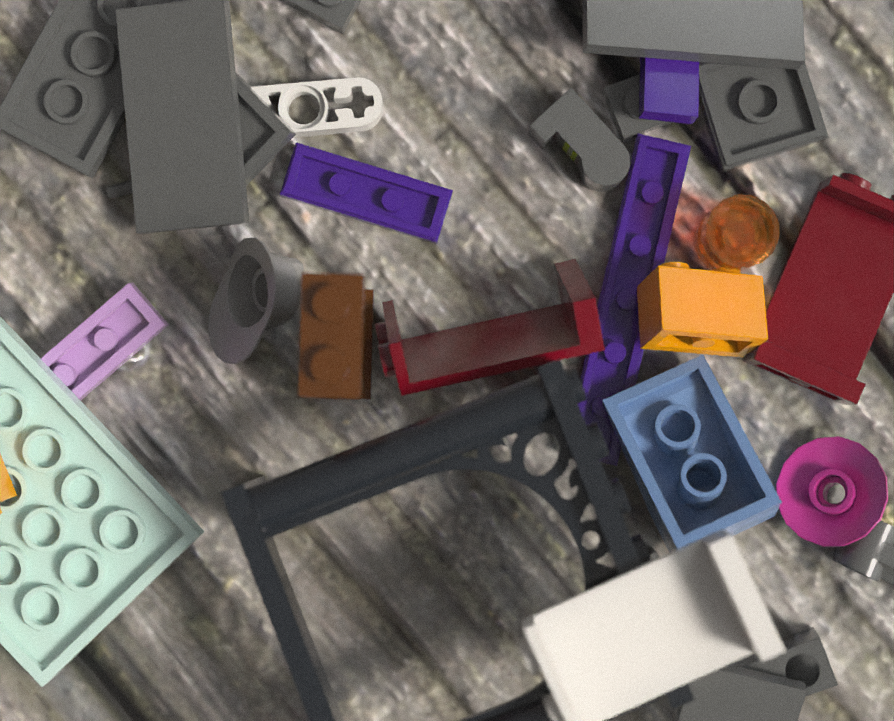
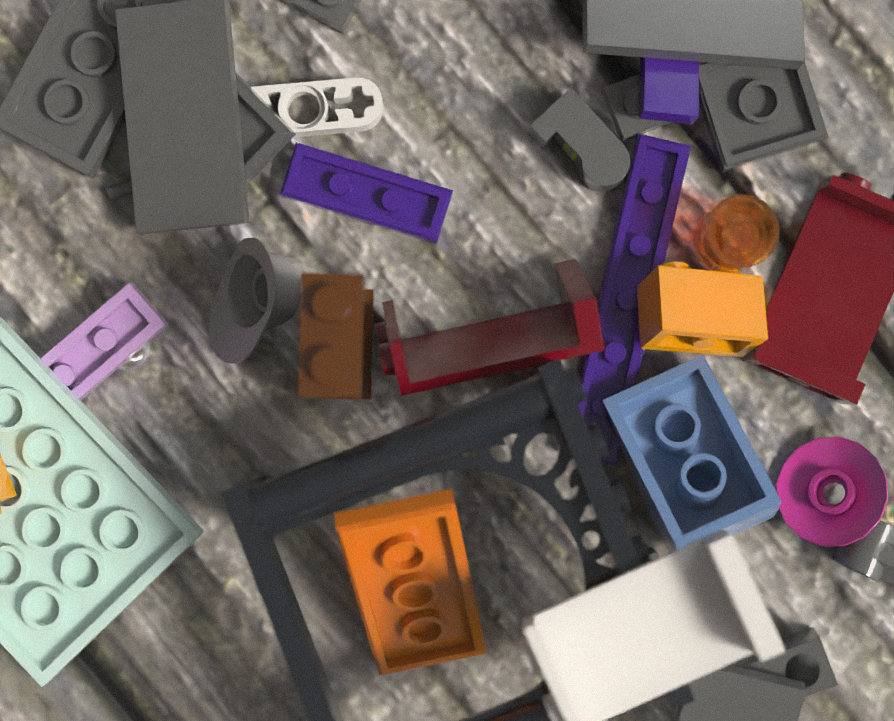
none -> orange tile [334,489,487,676]

